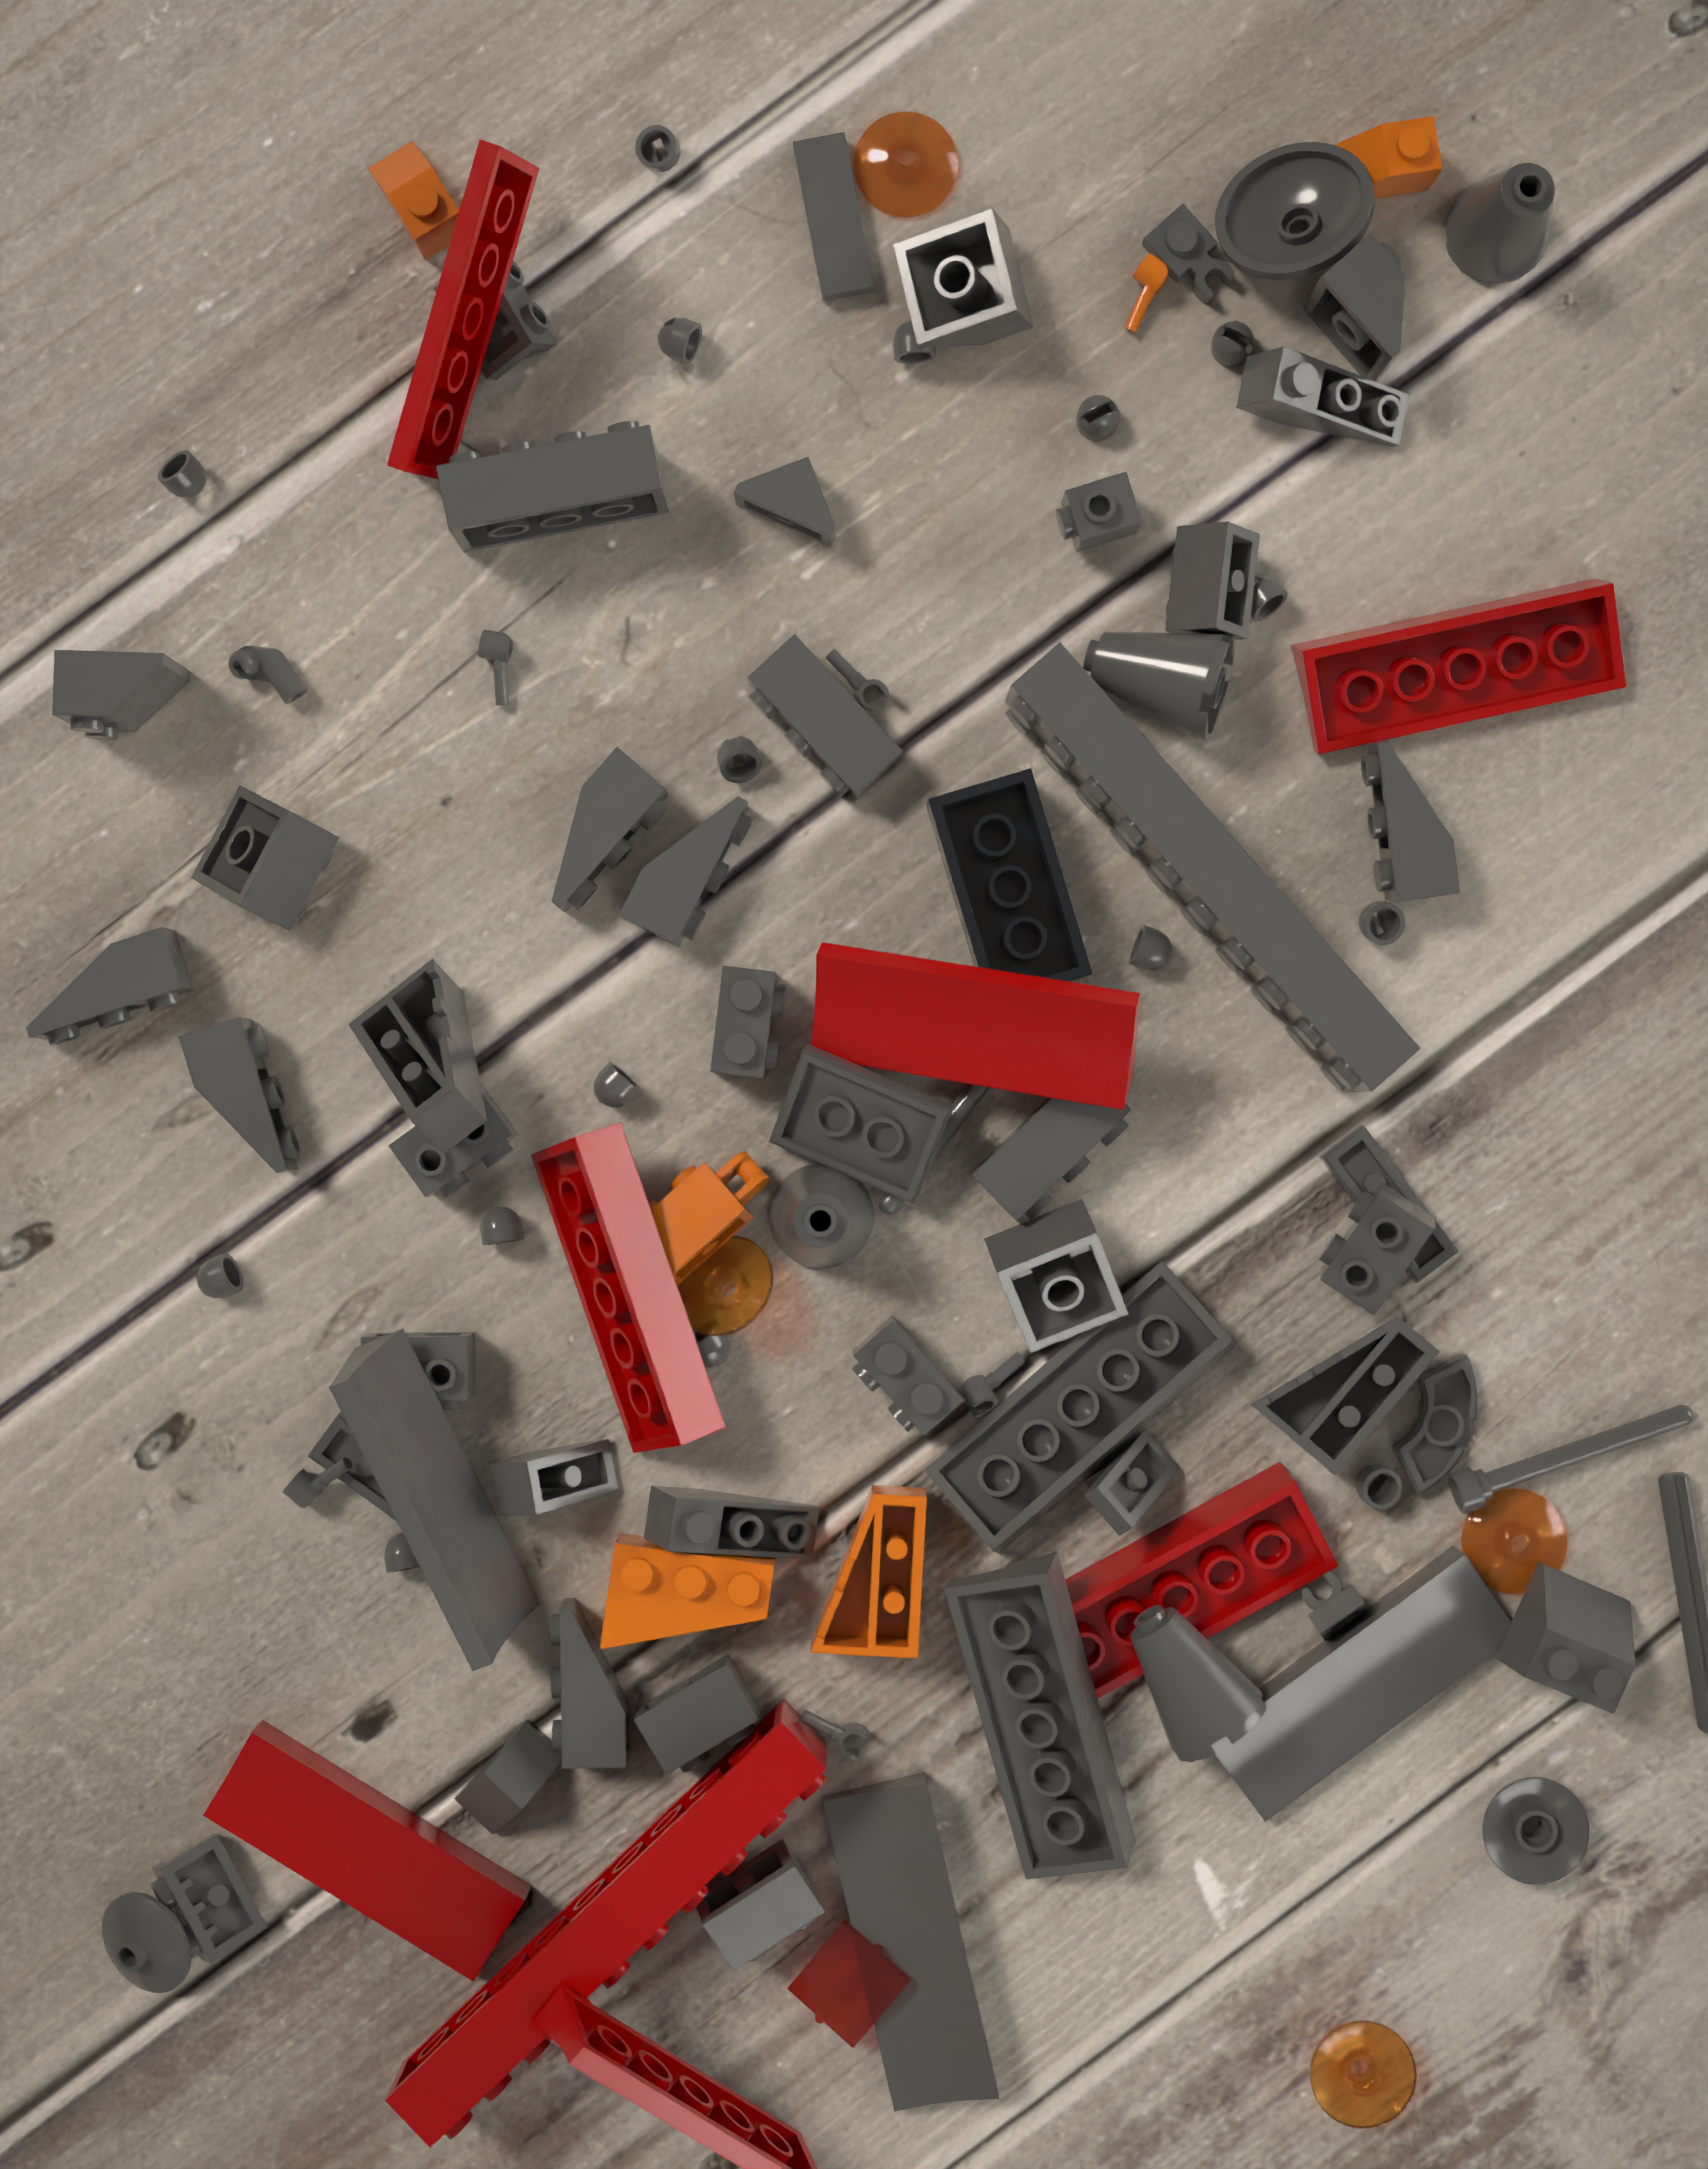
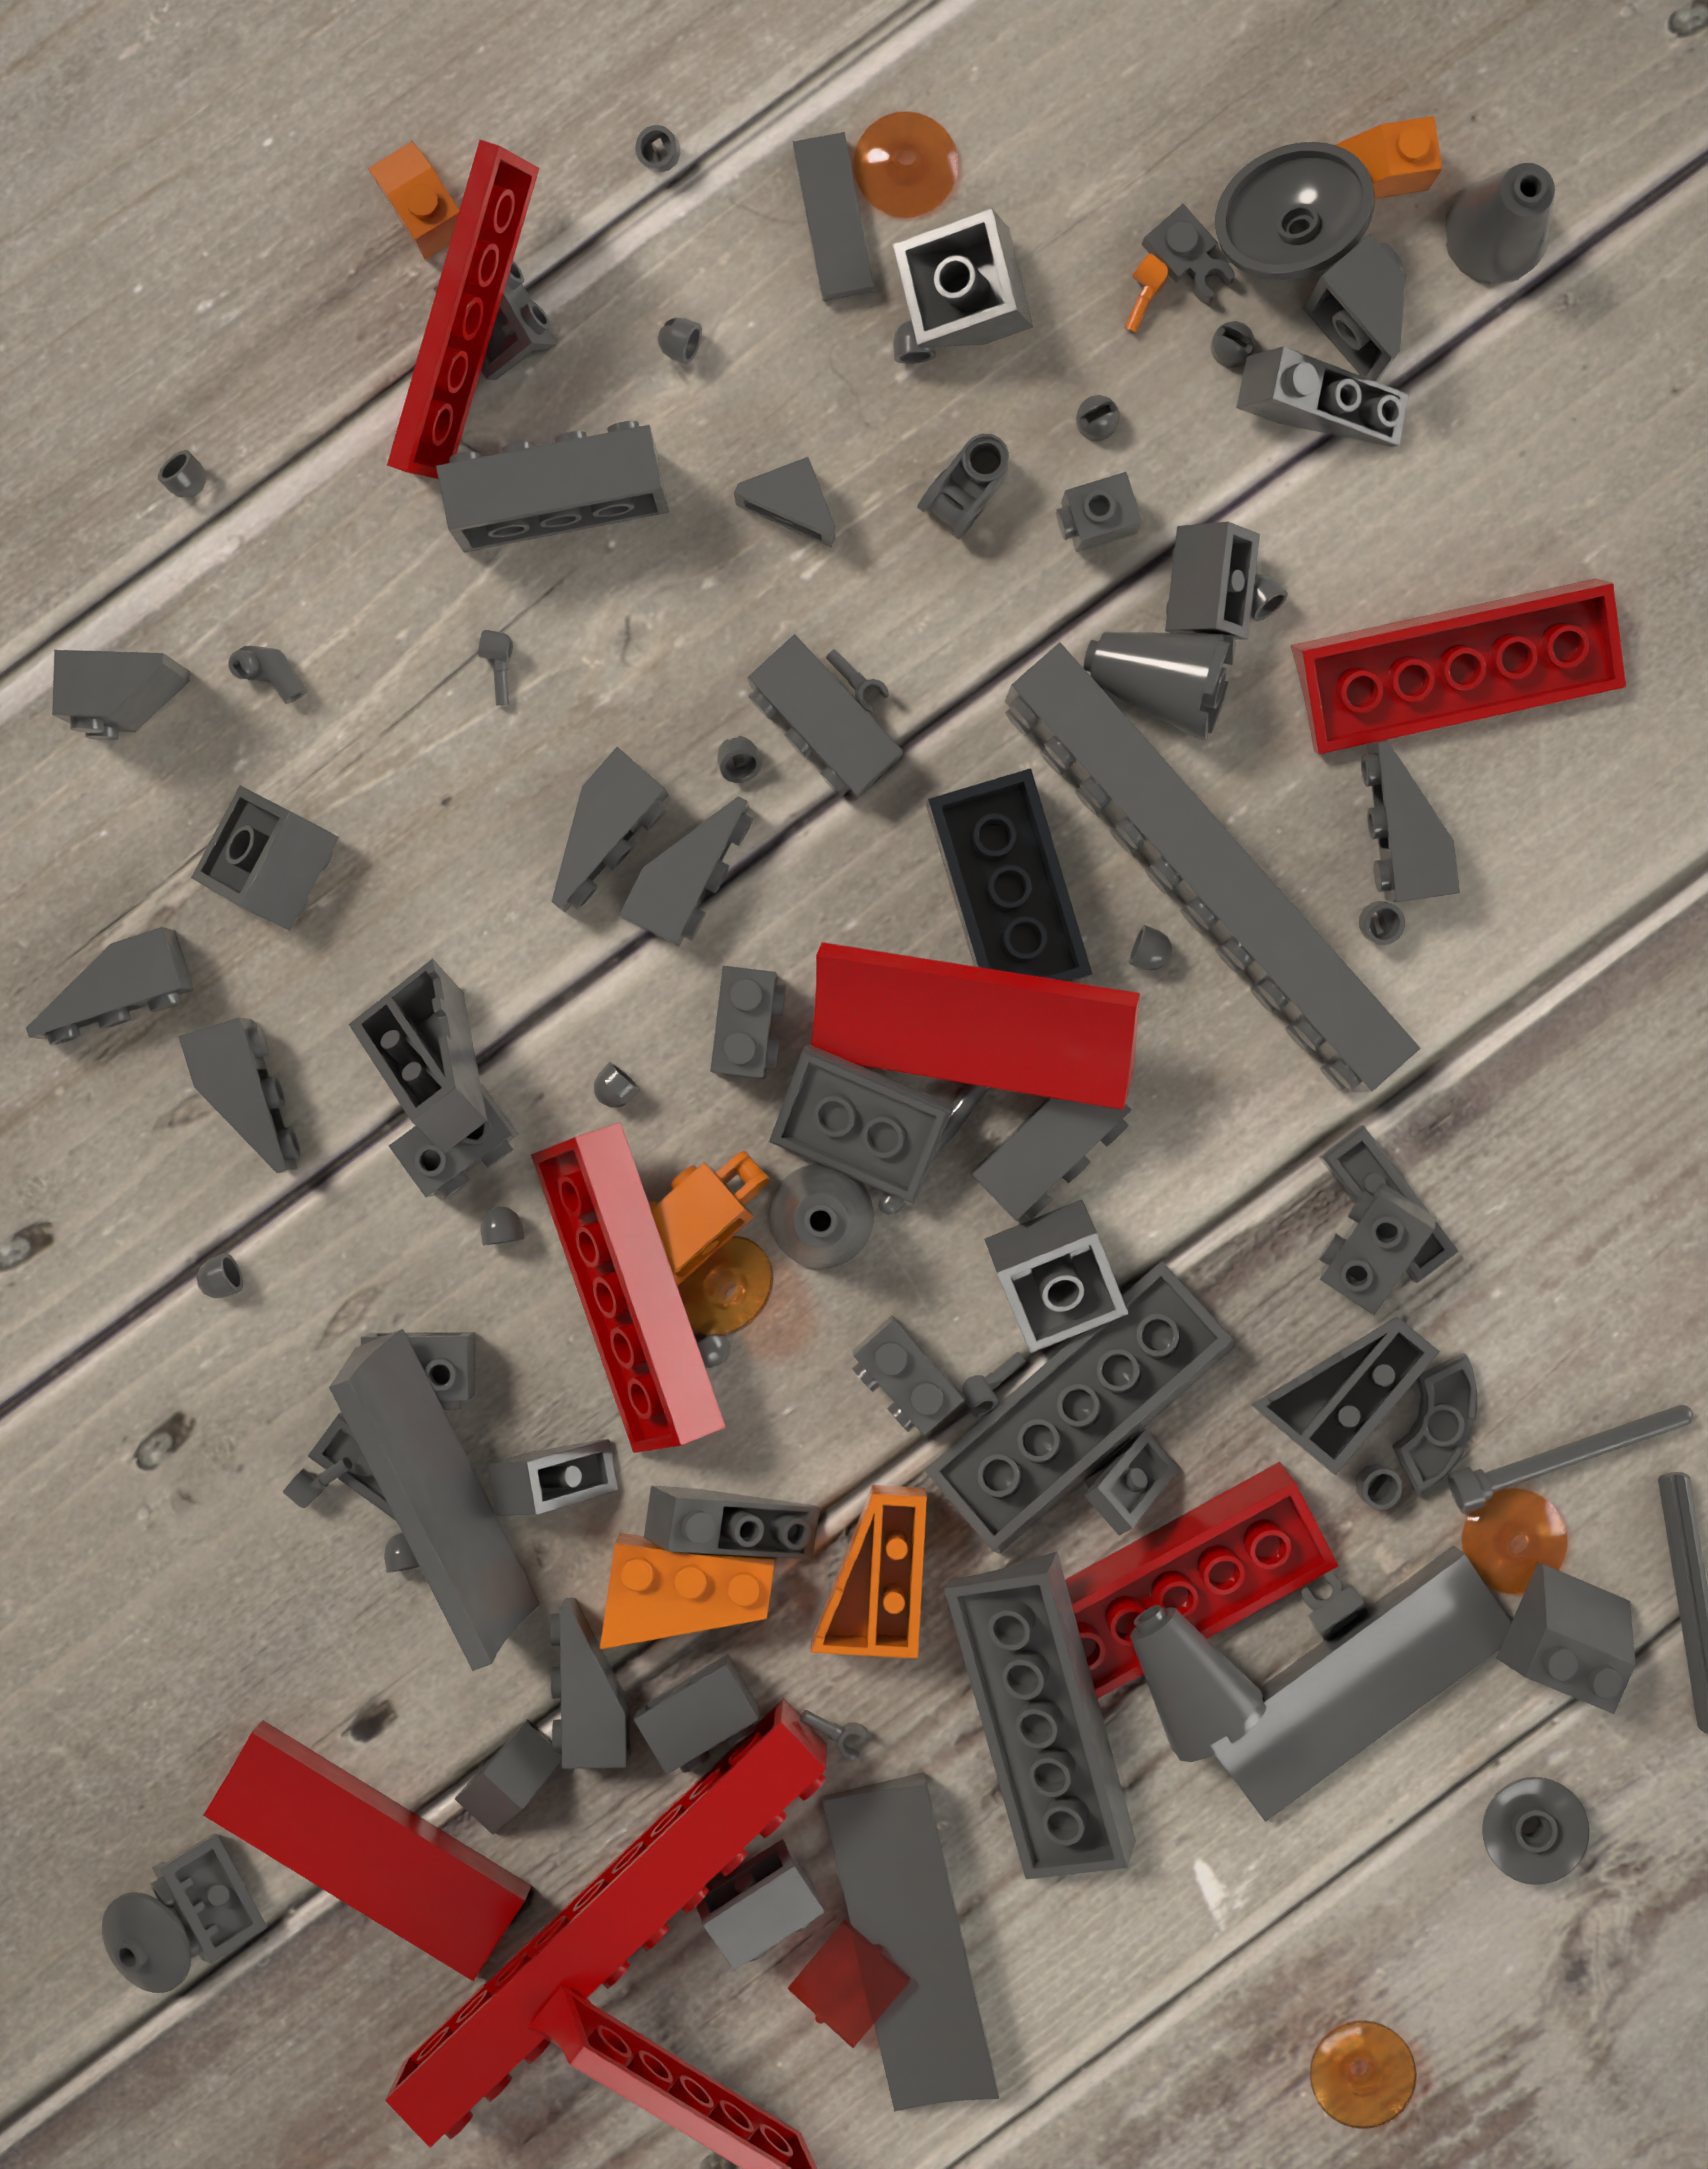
none -> dark grey piece [917,433,1009,540]

